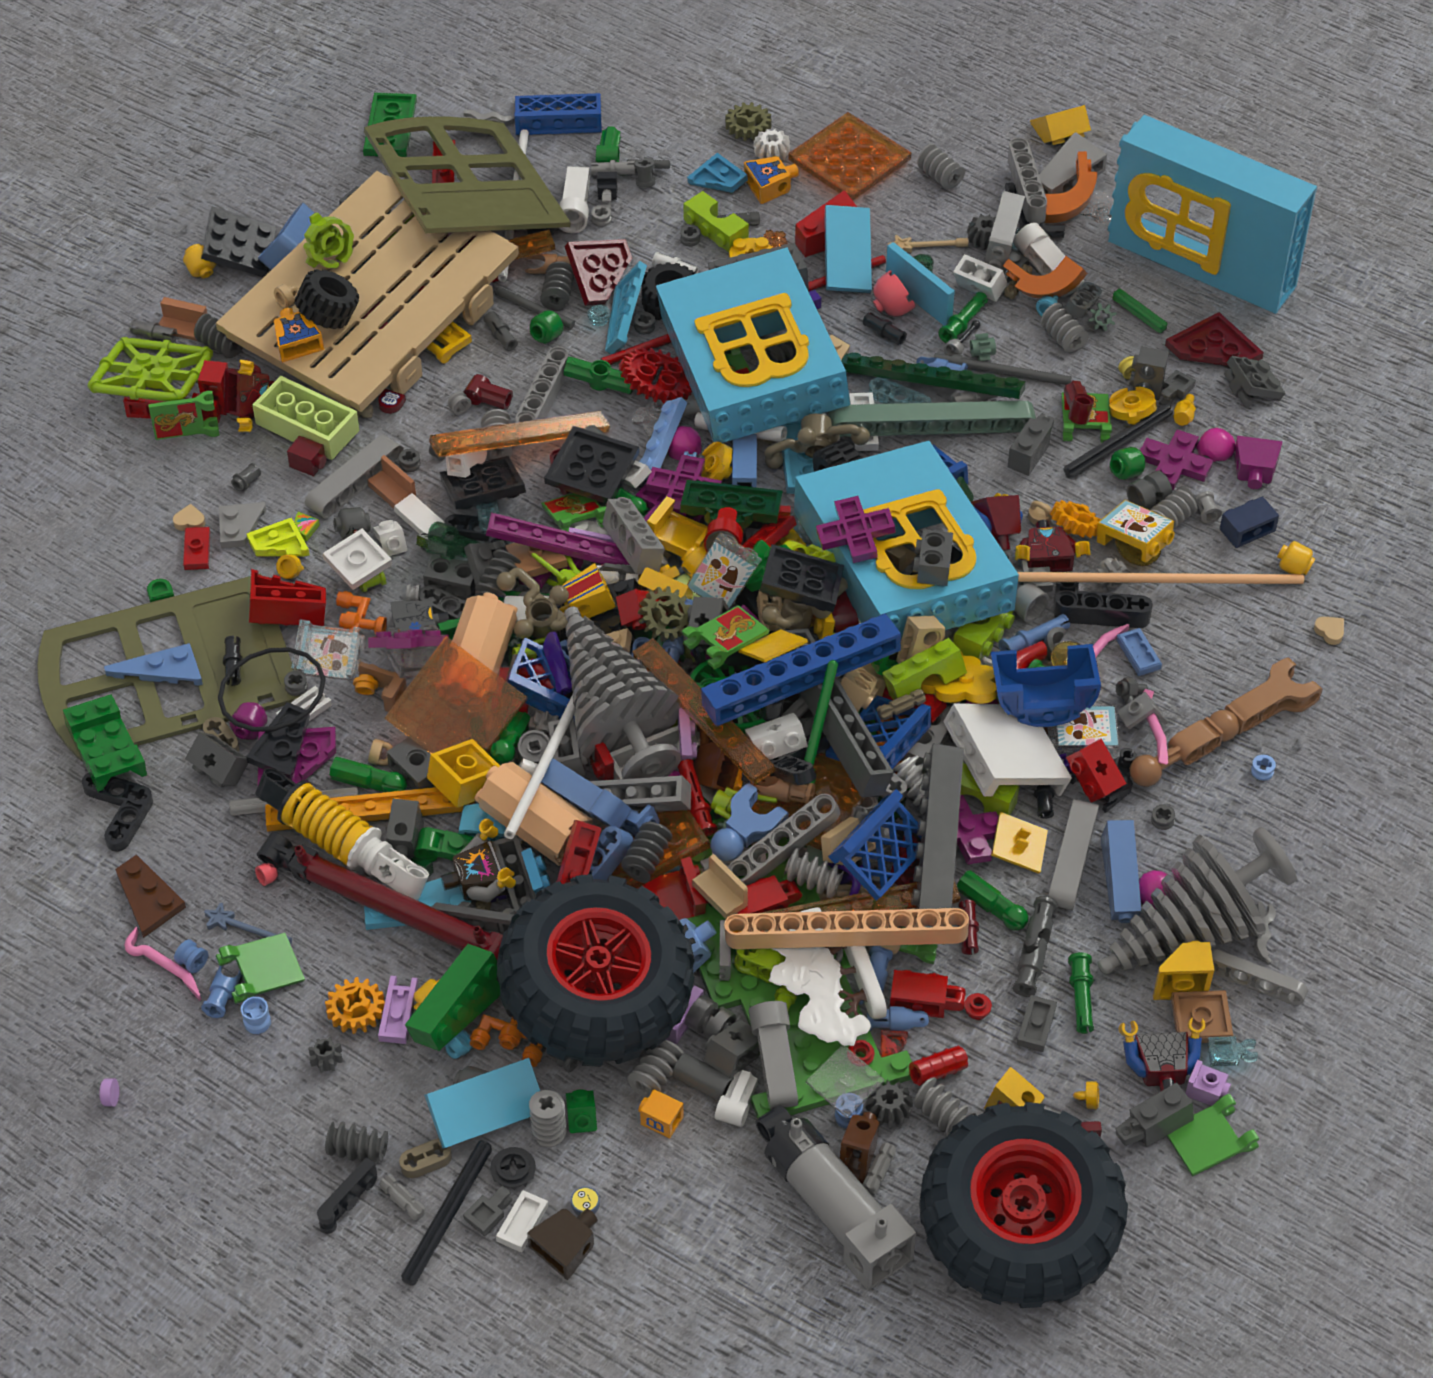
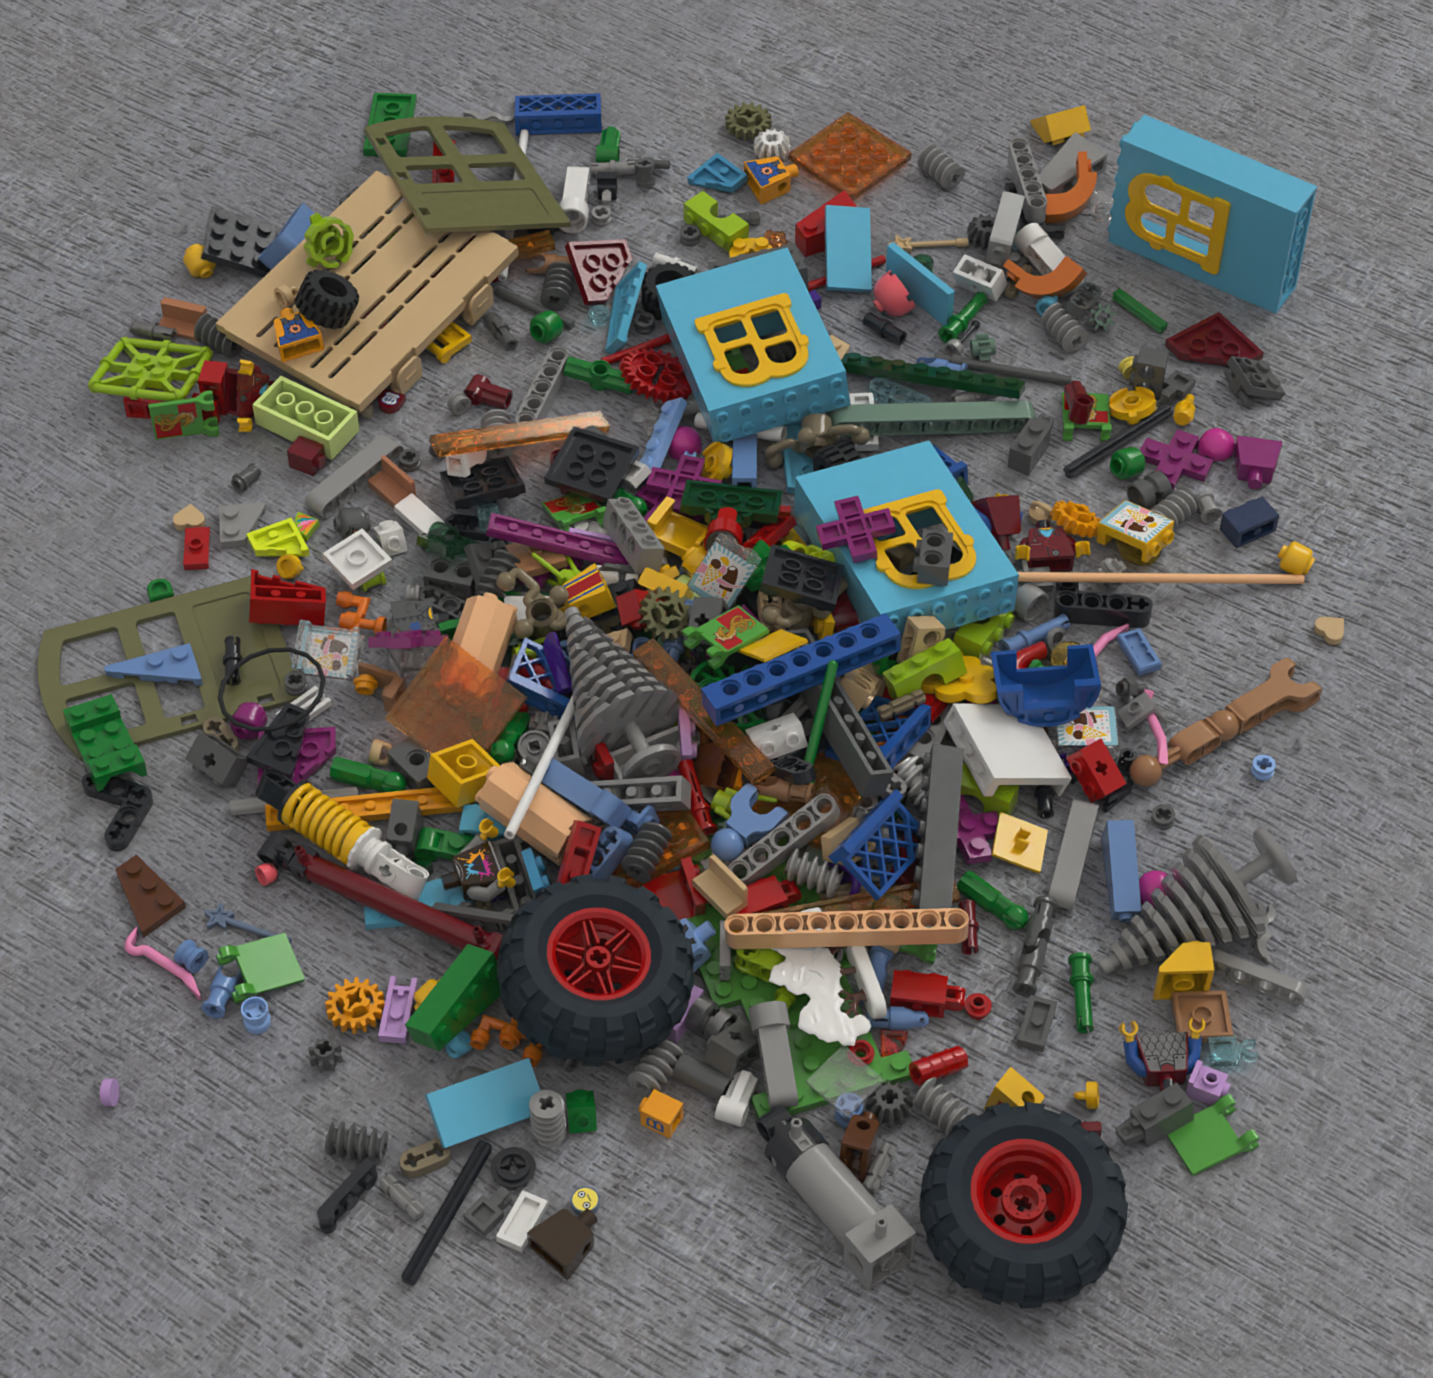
none -> dark grey bush [519,756,538,775]

